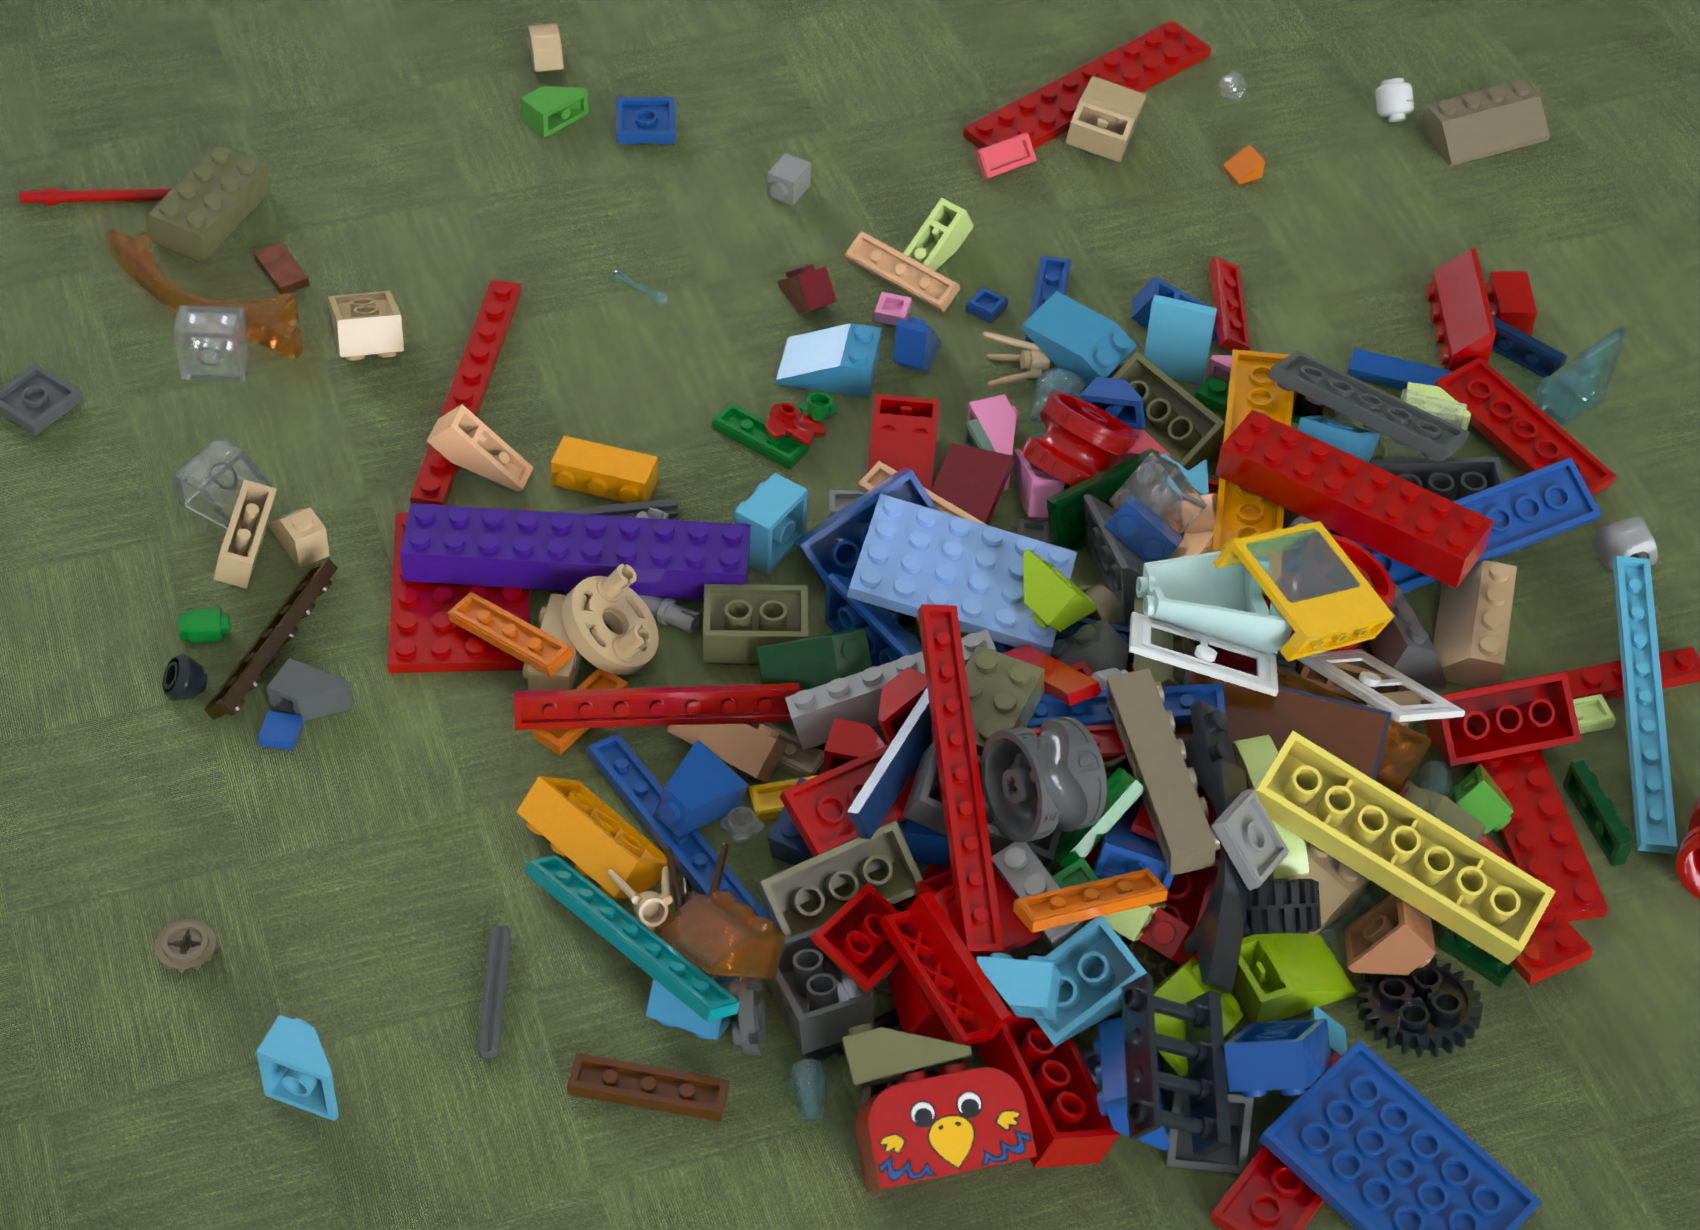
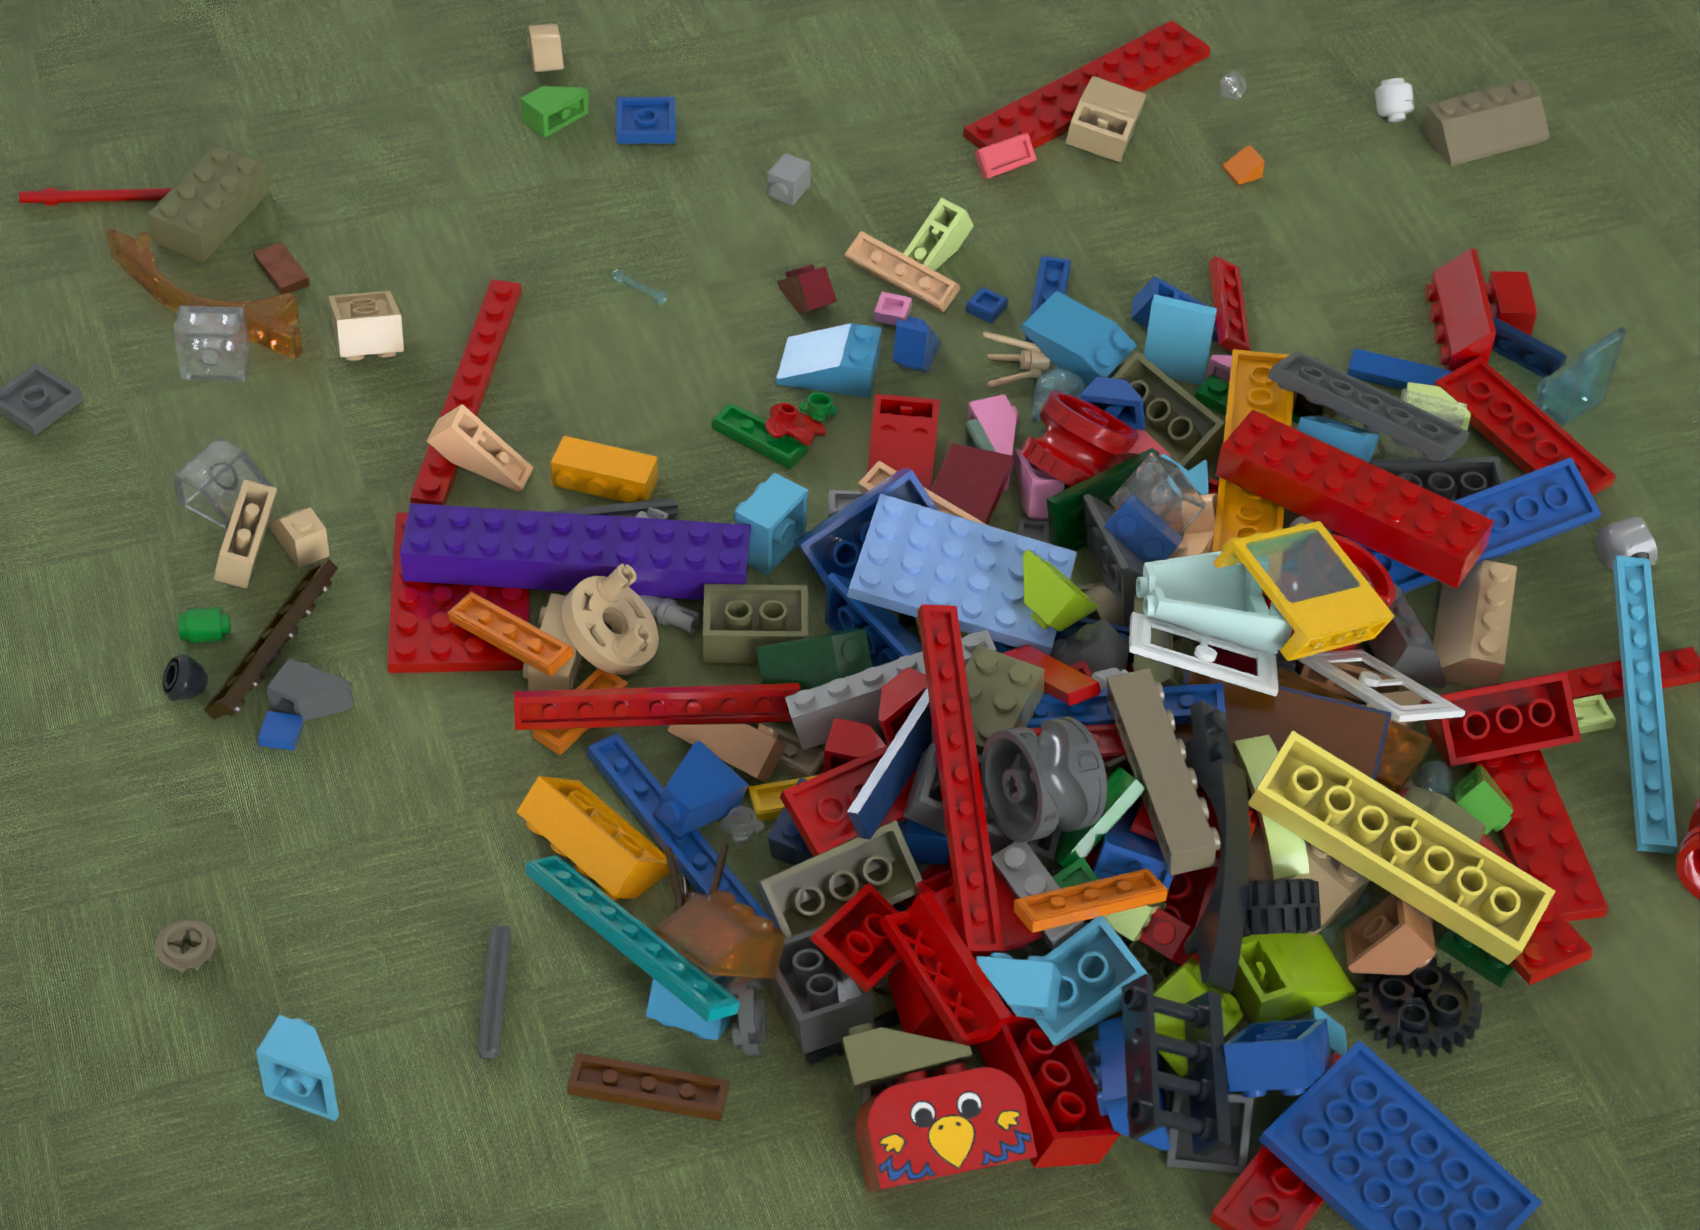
tan plant [608,866,673,931] -> none
clear light blue cone [789,1059,828,1122] -> none
light grey tile [1211,788,1289,891] -> none
dark green plate [1563,760,1634,867] -> none

